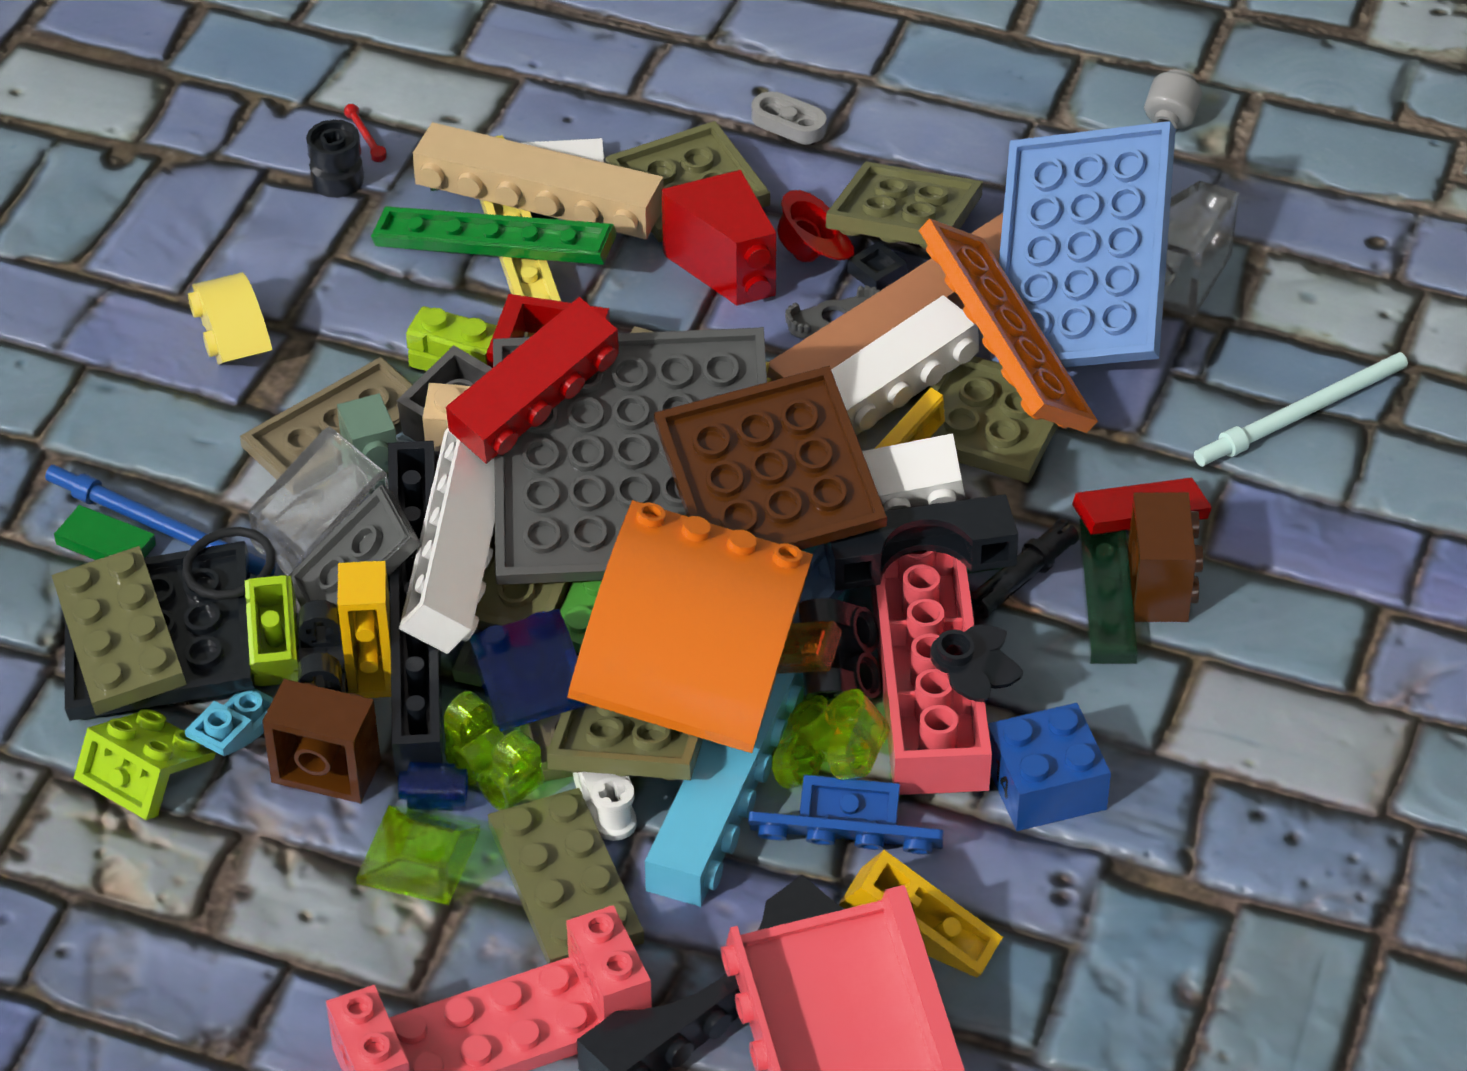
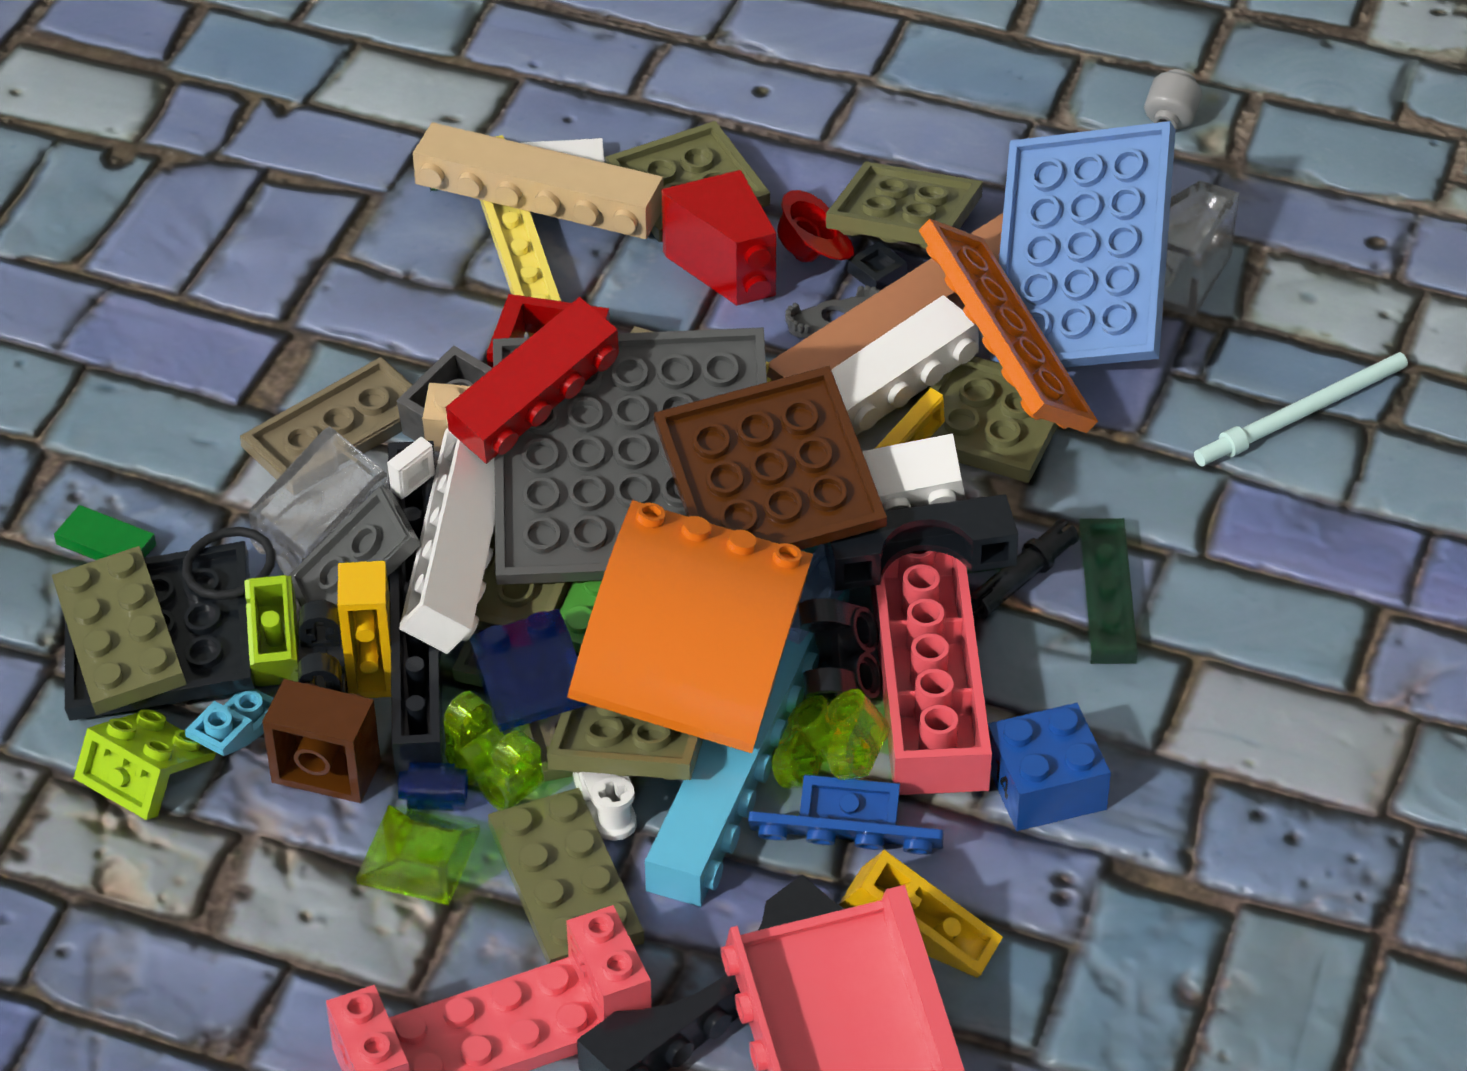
blue bar [45,464,276,577] -> none
light yellow brick [188,272,273,365] -> none
black wheel [306,119,364,198] -> none
sand green brick [337,393,397,502] -> none
red hinge [344,104,387,162] -> none
green tile [371,206,617,265] -> none
lime brick [406,306,497,371] -> none
light grey plate [752,92,827,145] -> none
clear orange plate [777,621,842,674] -> none
black plate [930,625,1023,702] -> none
red tile [1072,477,1212,535] -> none
reddish brown brick [1127,492,1203,622] -> none
none -> white tile [387,437,435,499]

